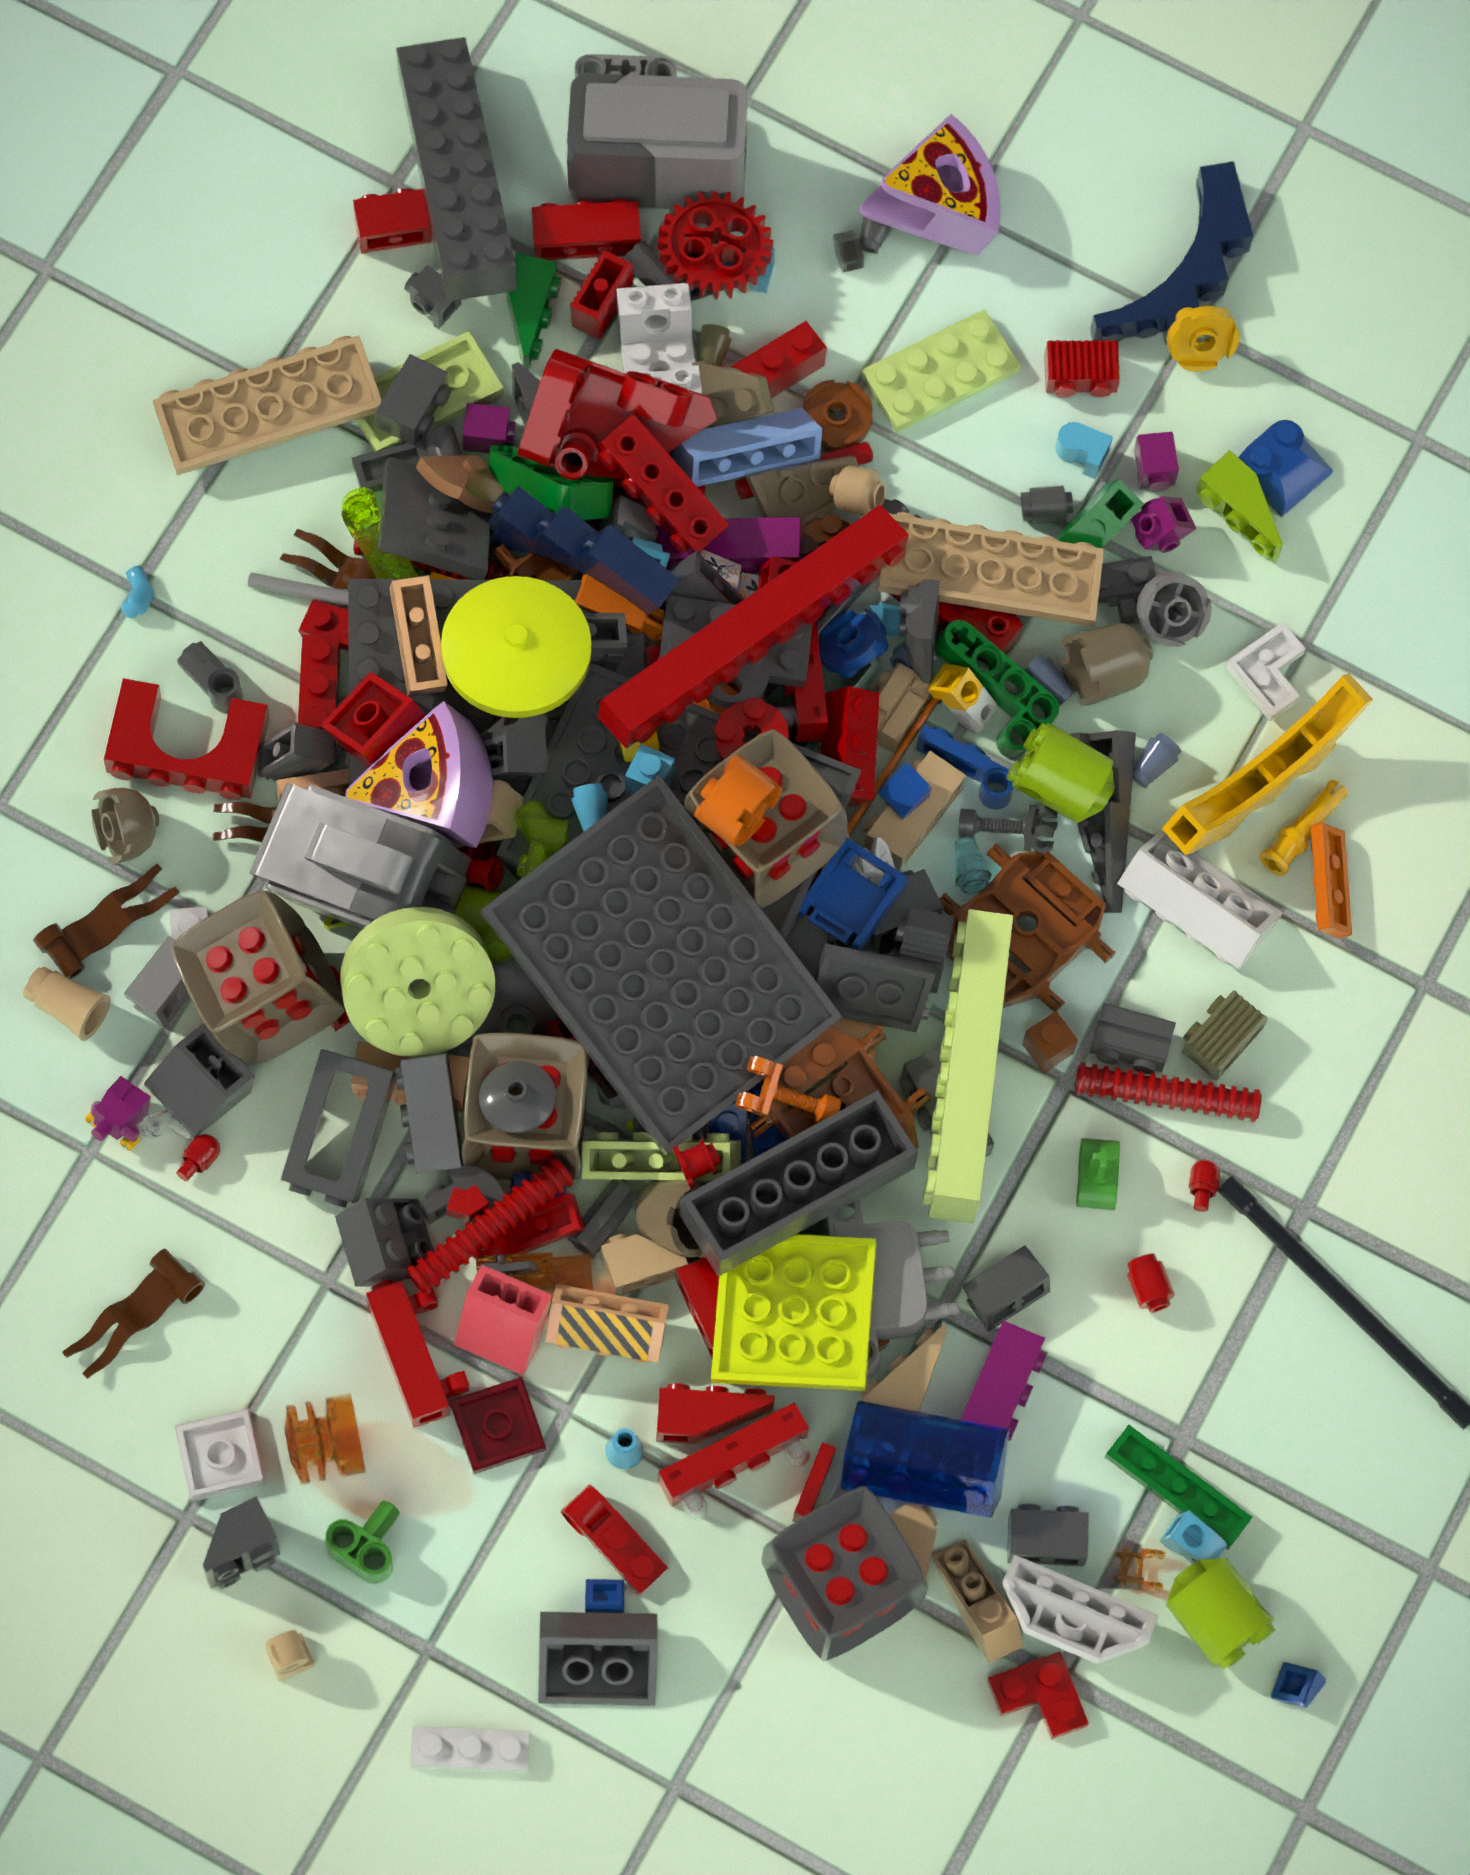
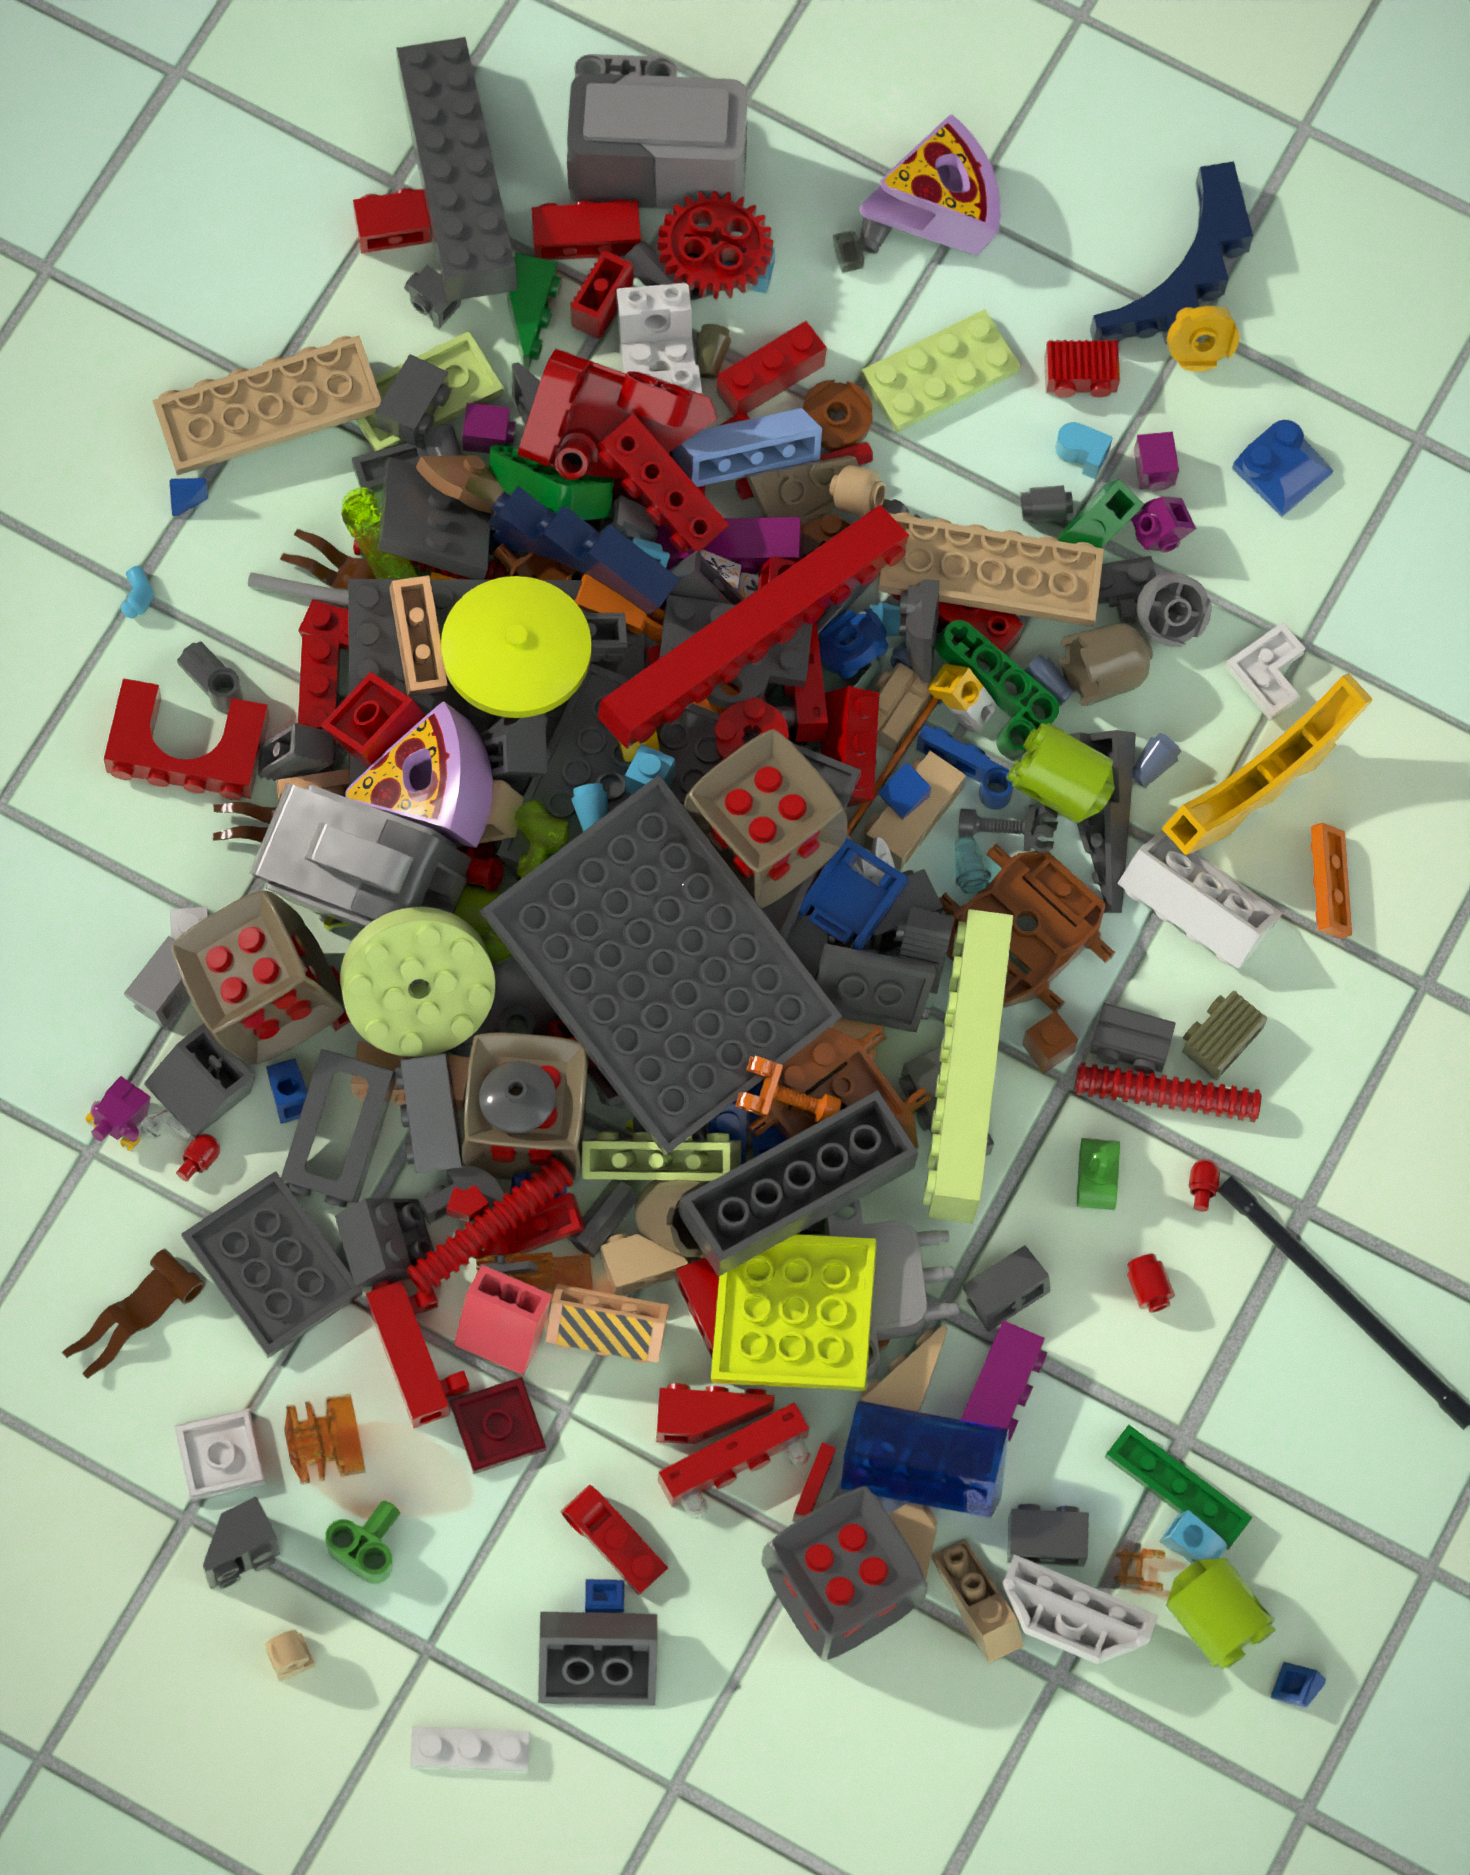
tan plant [23,967,111,1041] -> none
reddish brown flag [33,863,180,979] -> none
dark tan cylinder [91,787,159,864] -> none
medium azure cone [605,1428,644,1469] -> none
red brick [672,1139,721,1189] -> none
dark tan wing [692,361,774,428] -> none
orange brick [694,754,782,847] -> none
red plate [987,1651,1089,1740] -> none
lime slope [1196,450,1283,563] -> none
yellow pin [1259,780,1348,876] -> none
none -> blue slope [169,478,208,516]
none -> dark grey plate [181,1171,363,1358]
none -> blue leg [266,1058,308,1124]

